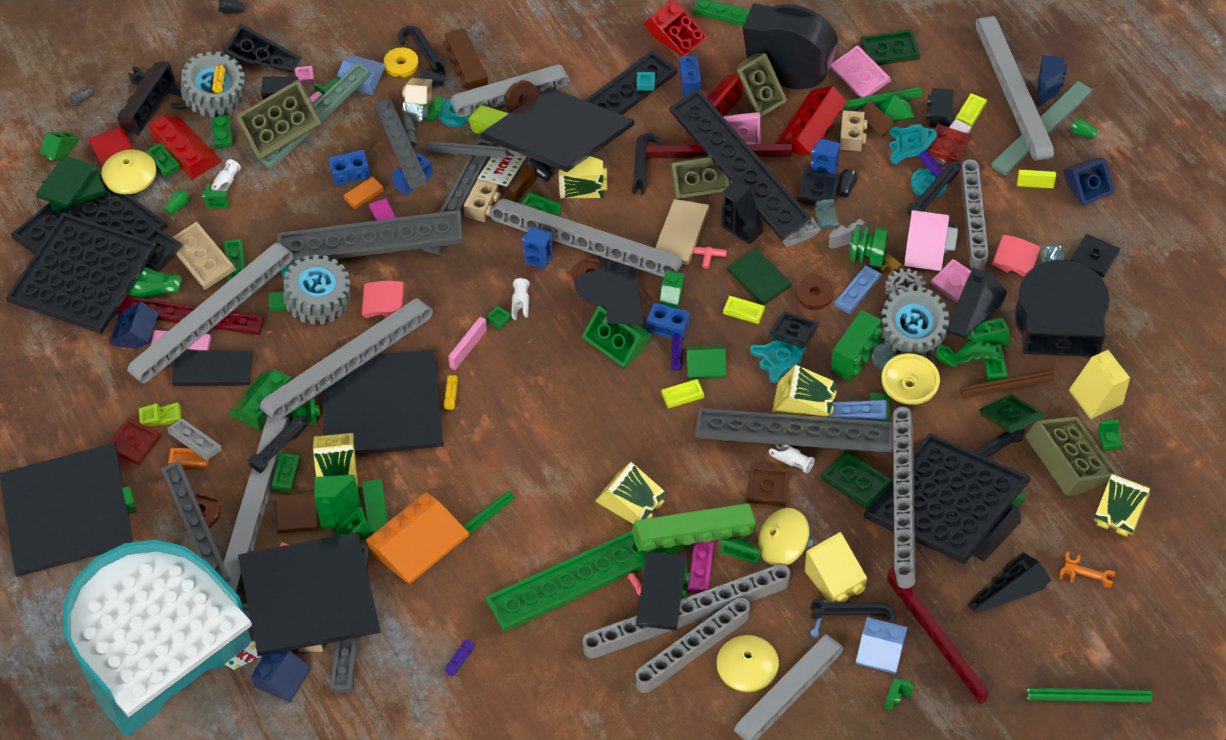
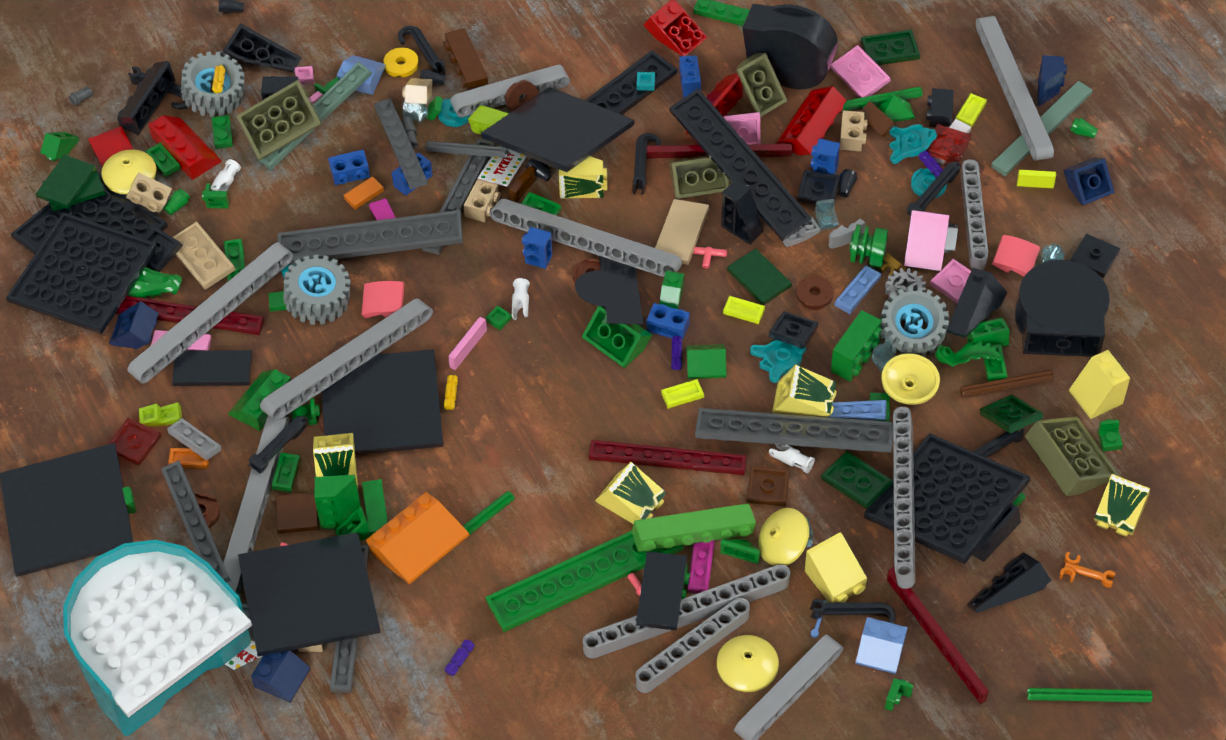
none -> tan brick [126,172,172,213]
none -> dark red tile [589,440,747,475]

